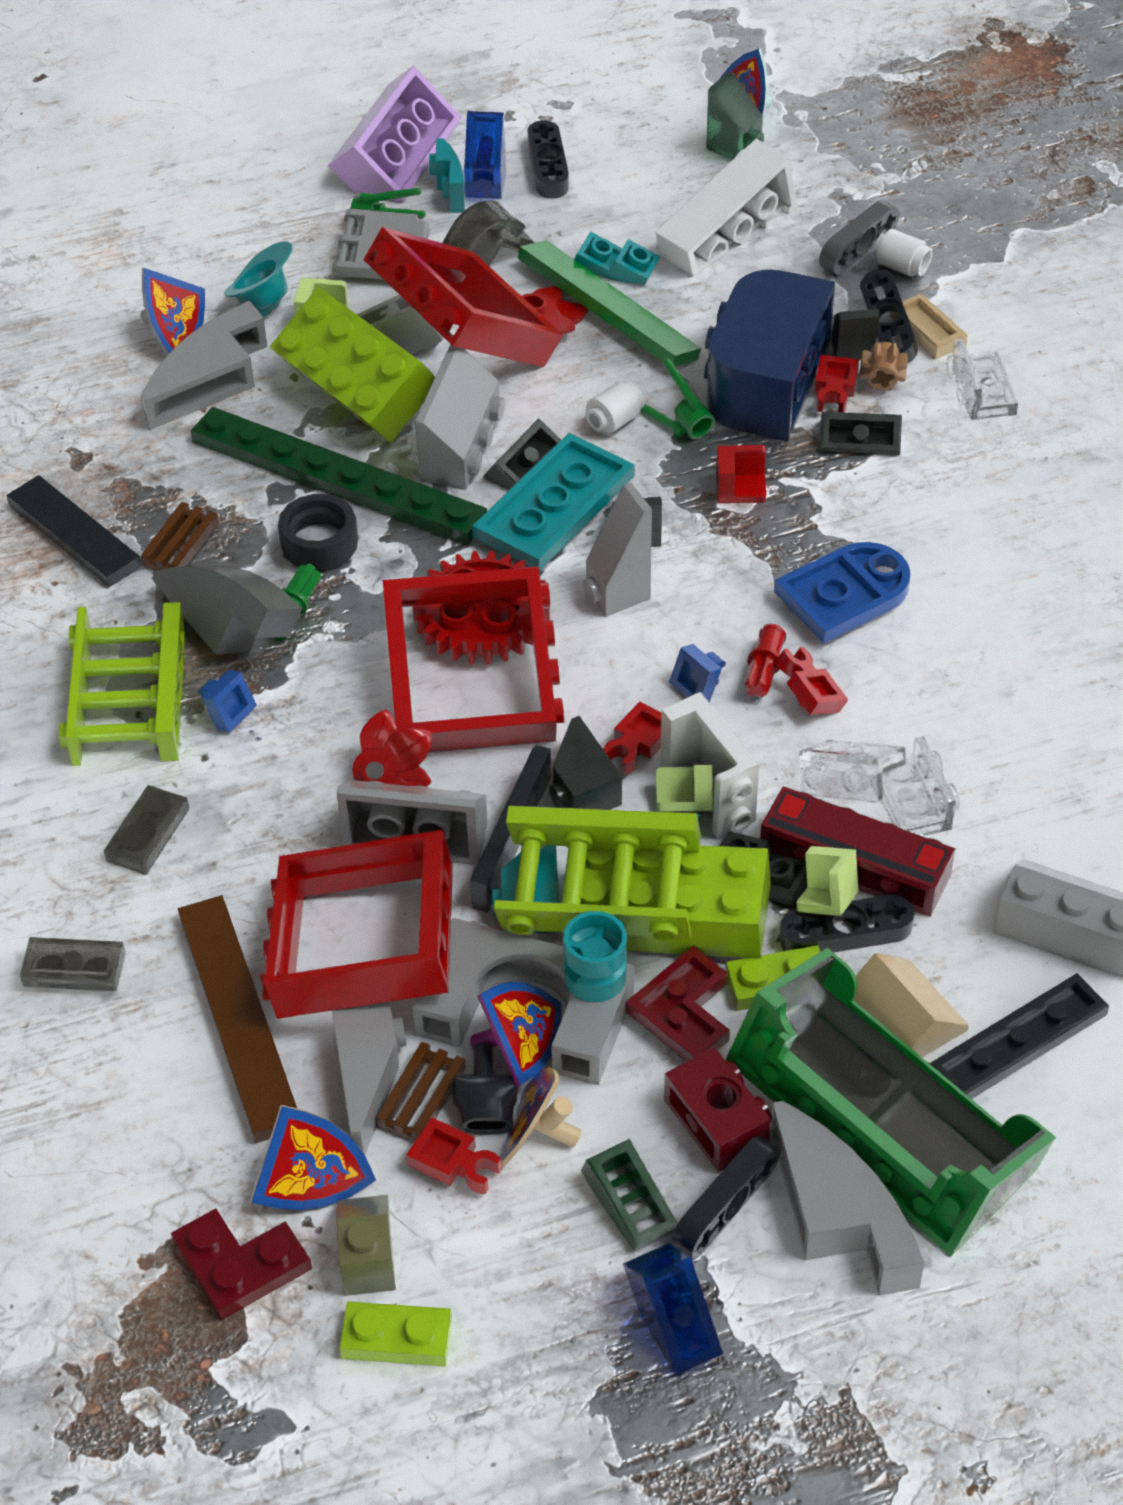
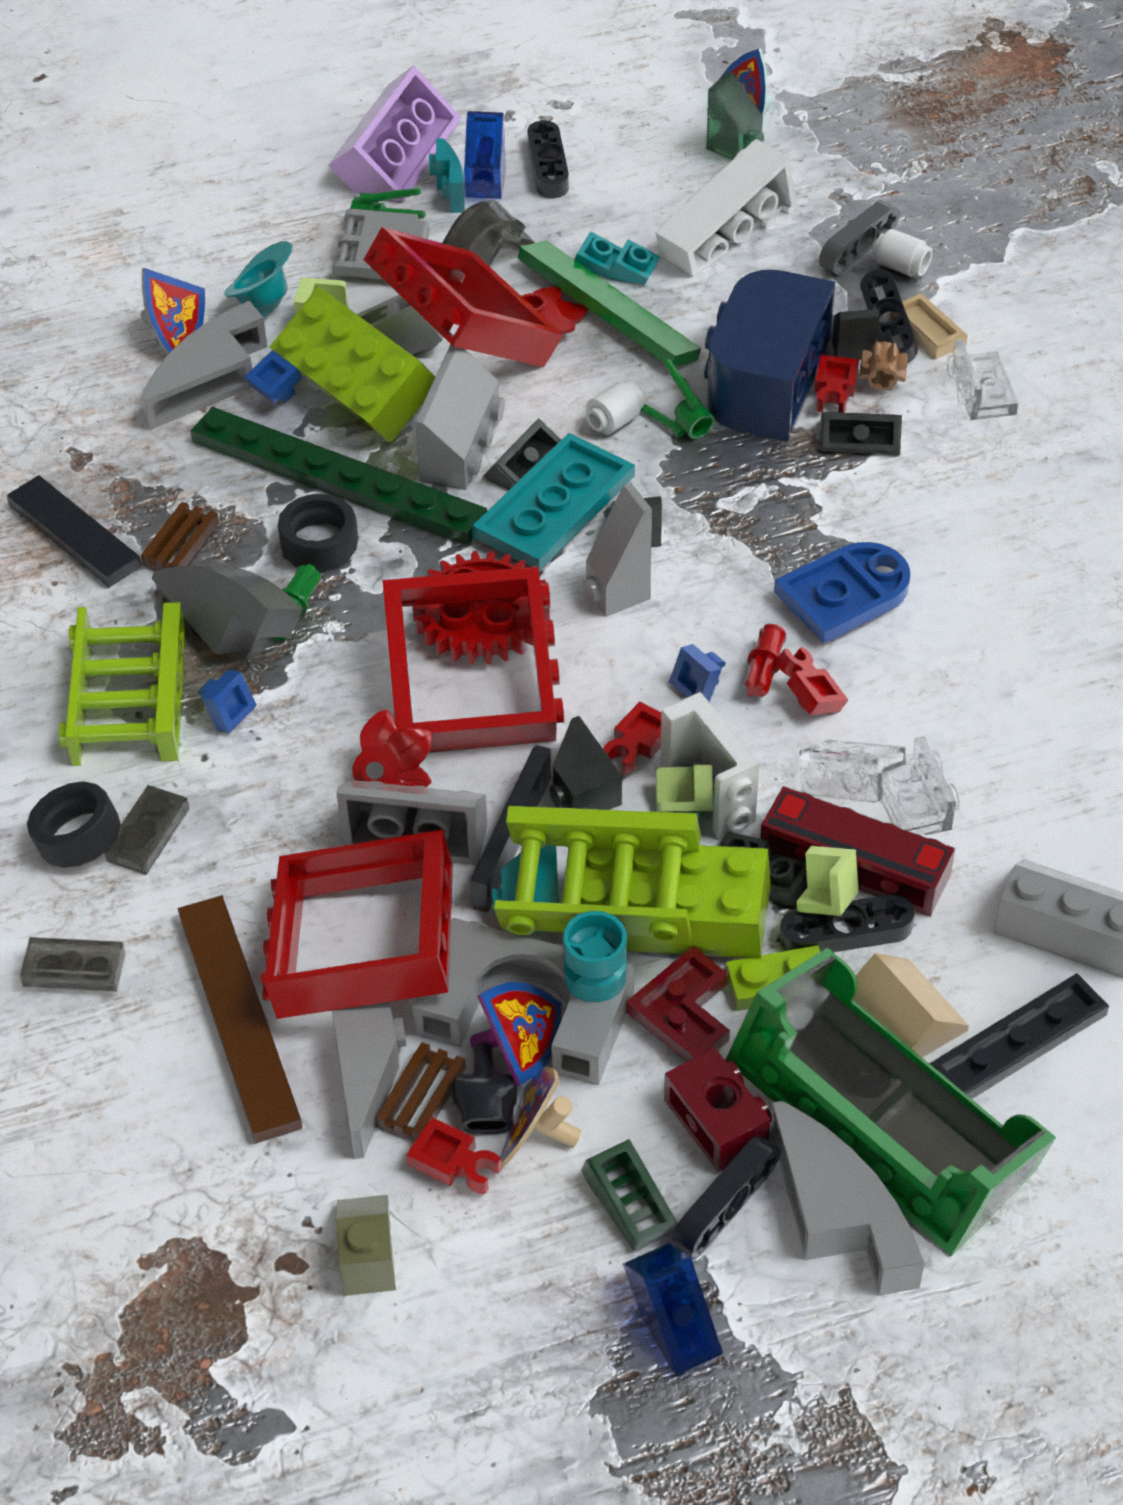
dark red plate [171,1208,312,1320] -> none
shield [250,1105,376,1210] -> none
lime plate [340,1301,452,1366] -> none
red panel [716,445,767,504] -> none
none -> black tyre [27,781,121,868]
none -> blue tile [244,350,302,404]

